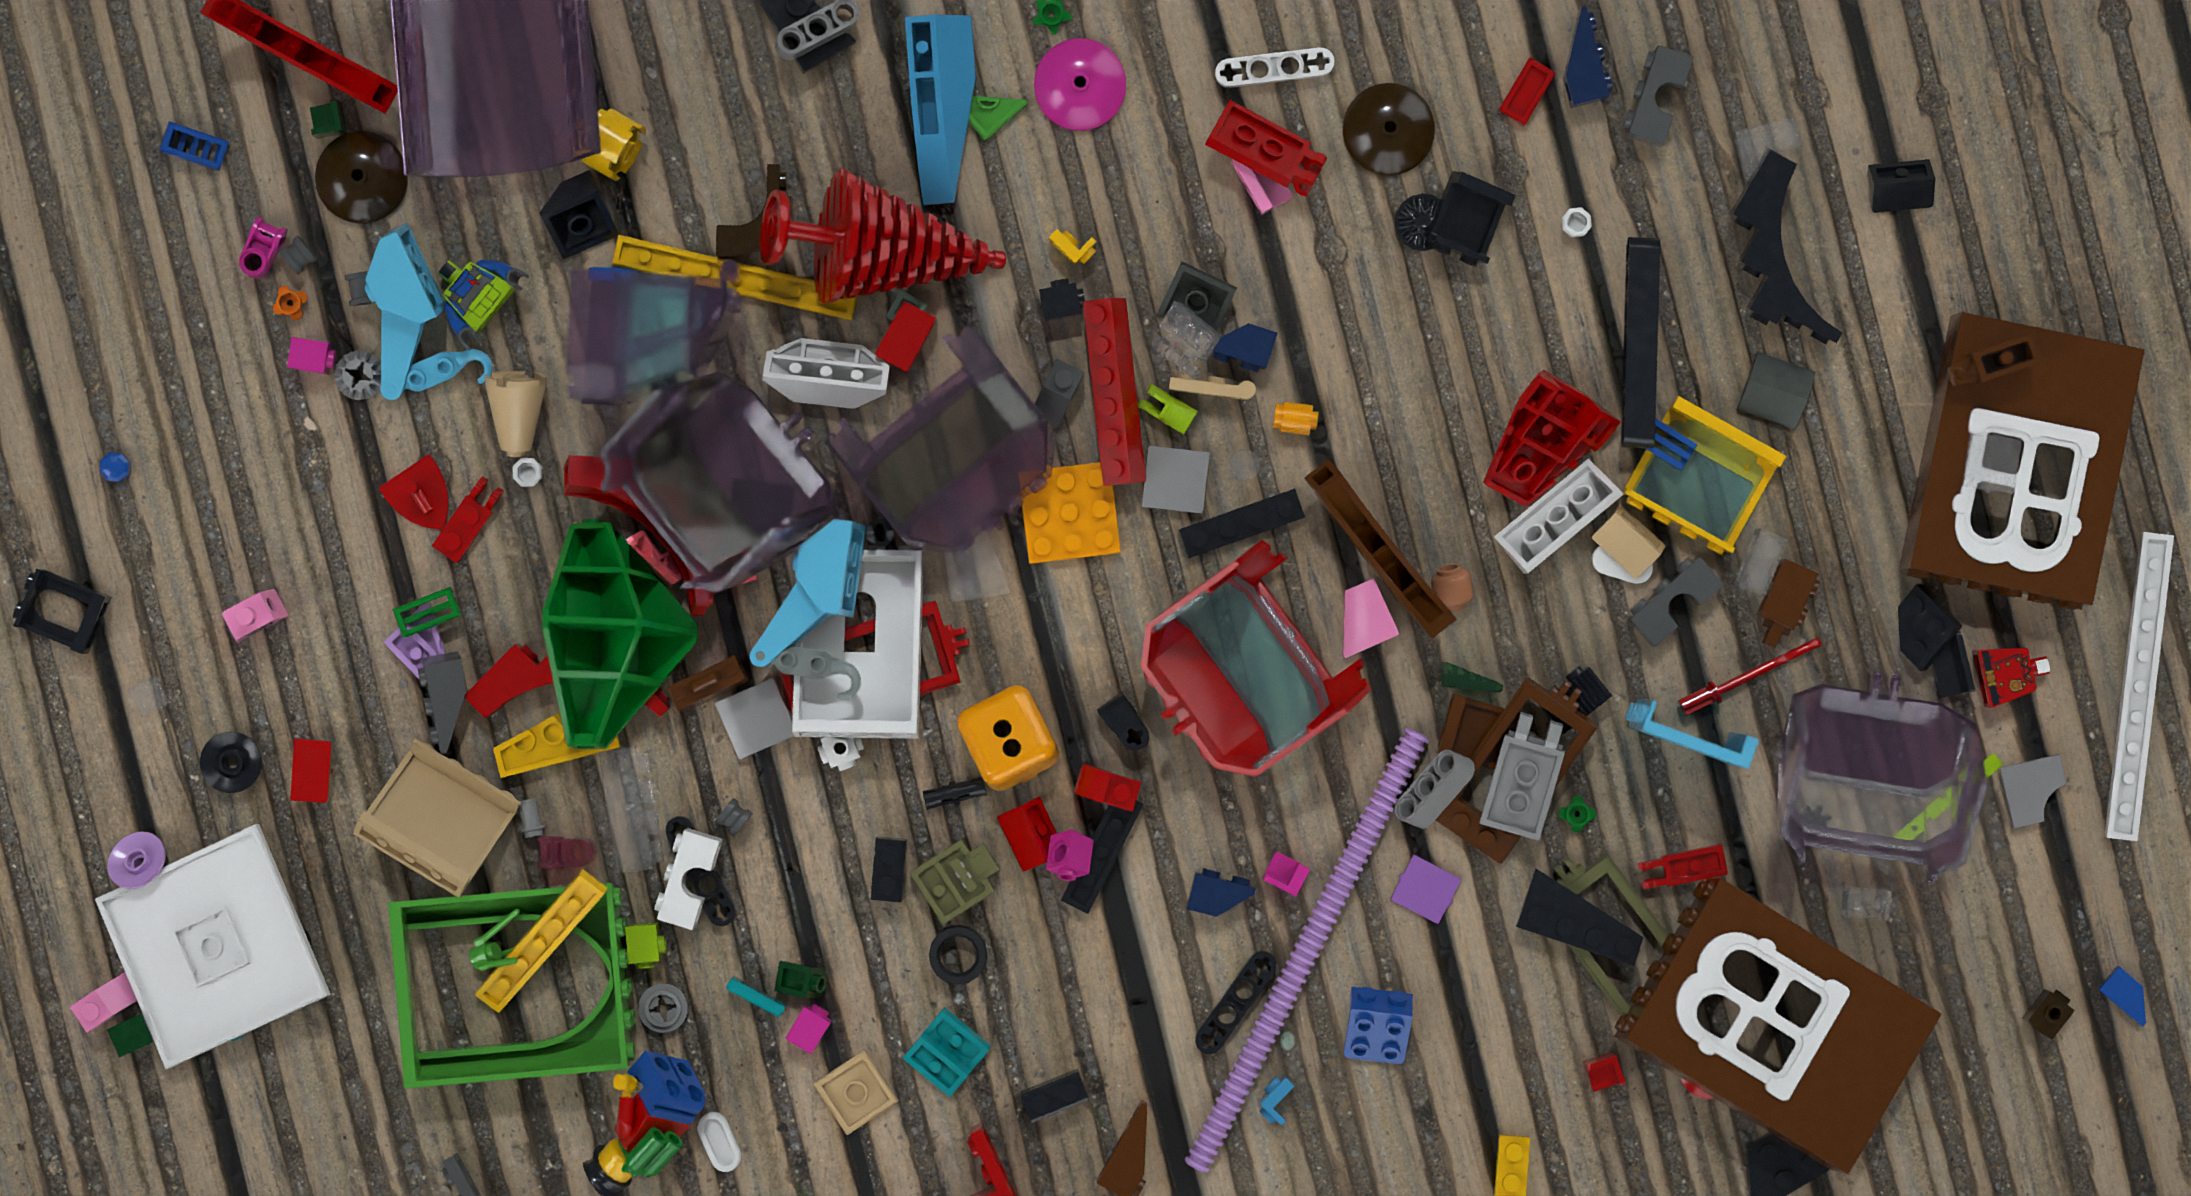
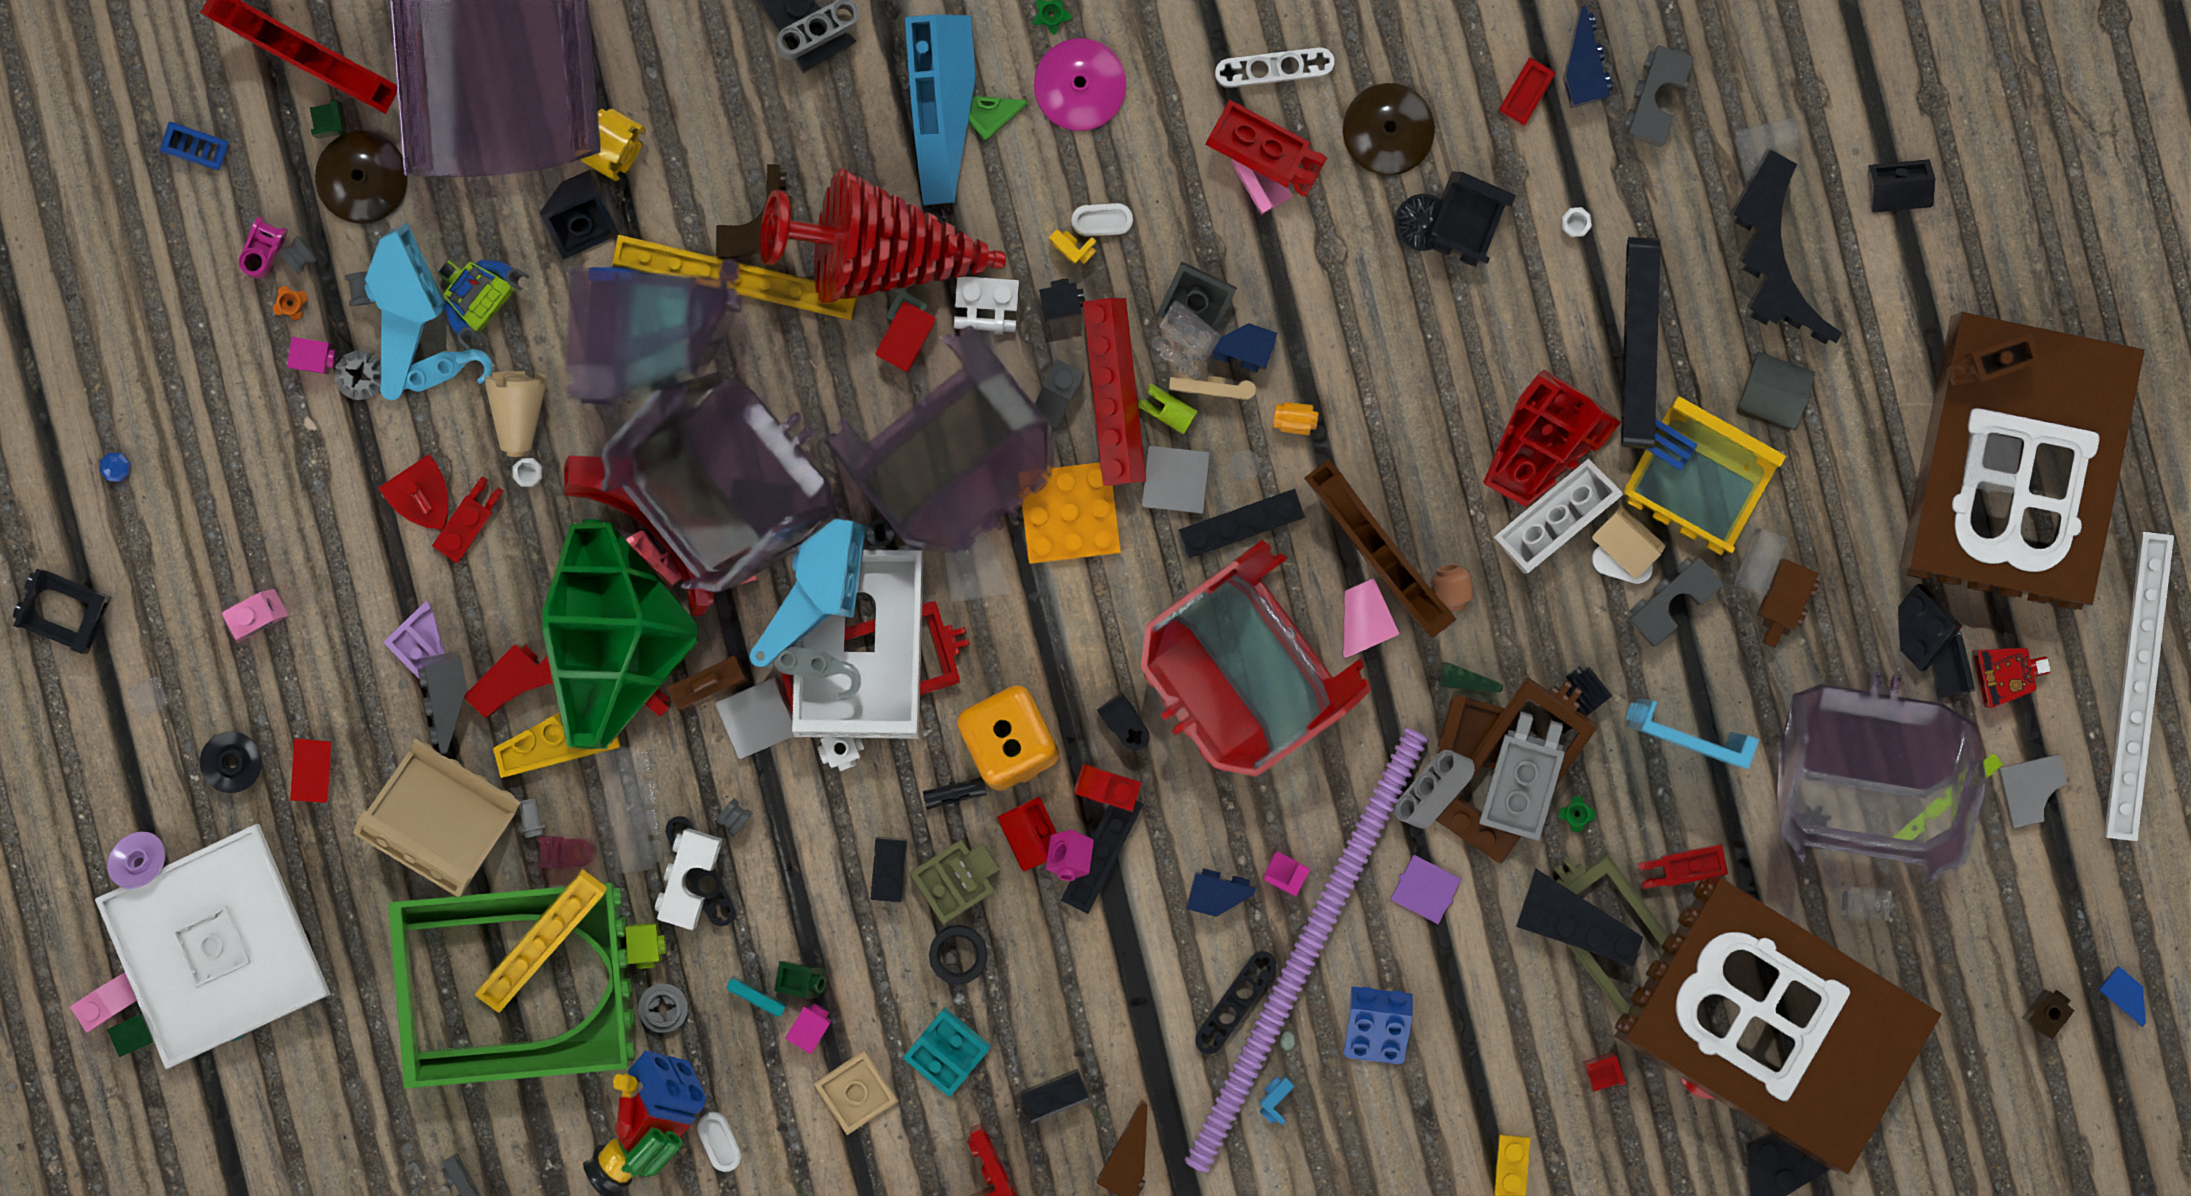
green tile [392,587,462,638] -> none
bright green plant [469,909,520,971] -> none
white wedge [763,338,890,409] -> none
red piece [1678,637,1822,716] -> none
none -> white plate [954,277,1019,335]
none -> white tile [1071,203,1133,237]

